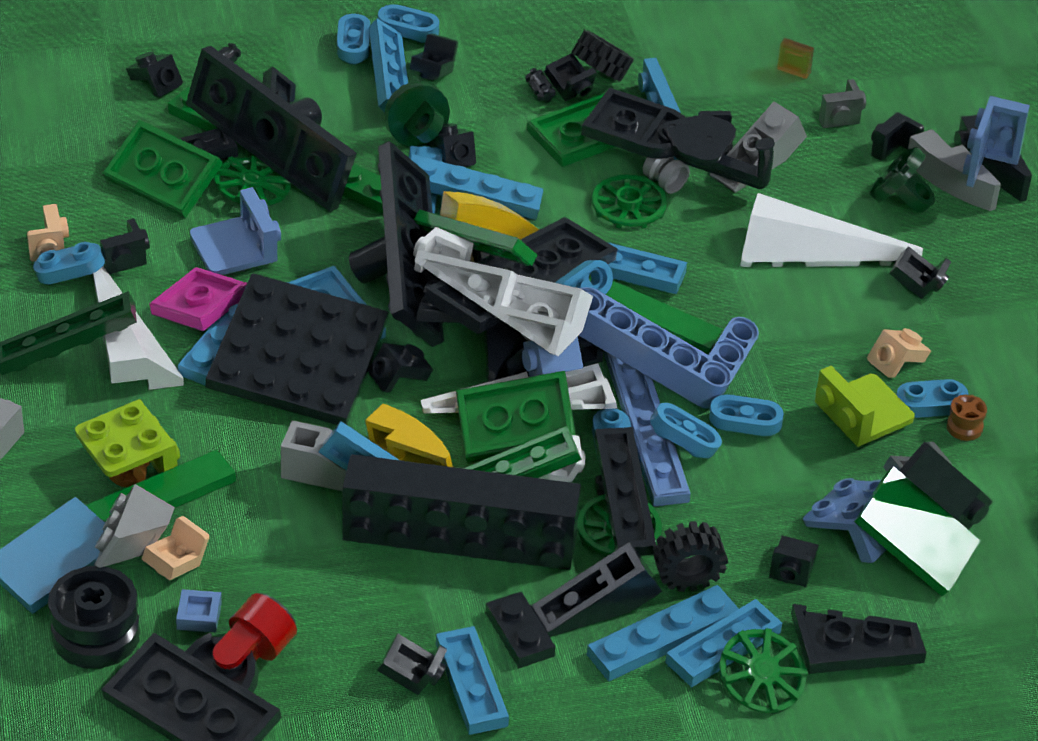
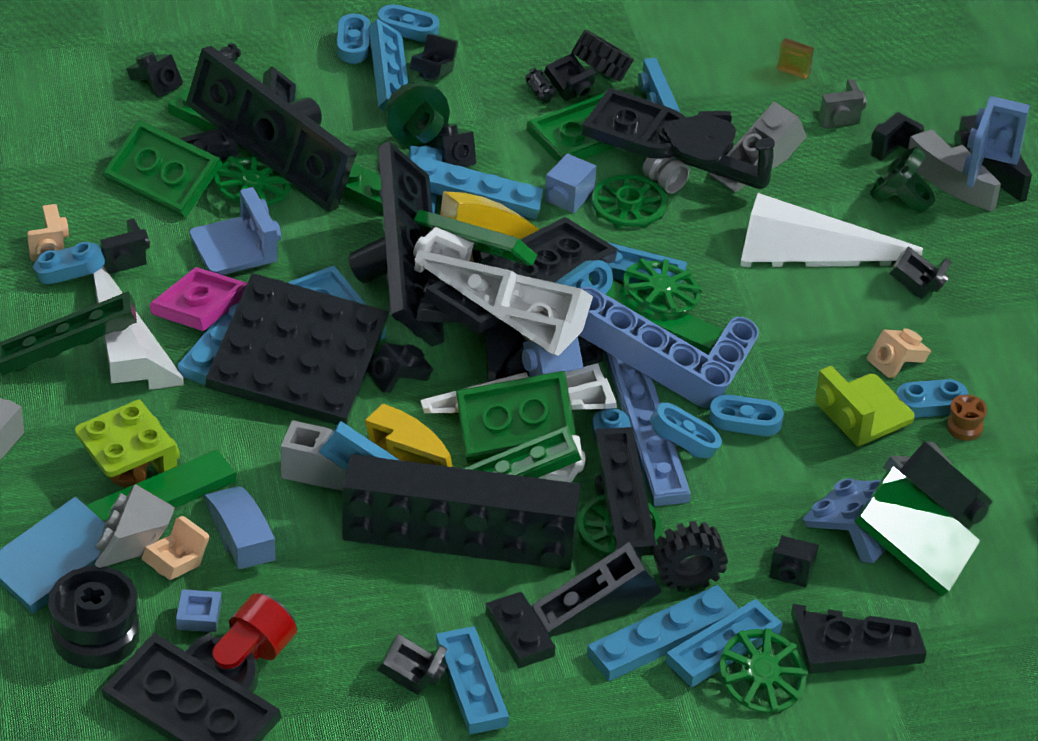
none -> medium blue slope [204,486,276,570]
none -> medium blue brick [545,154,596,213]
none -> green wheel [623,258,702,314]

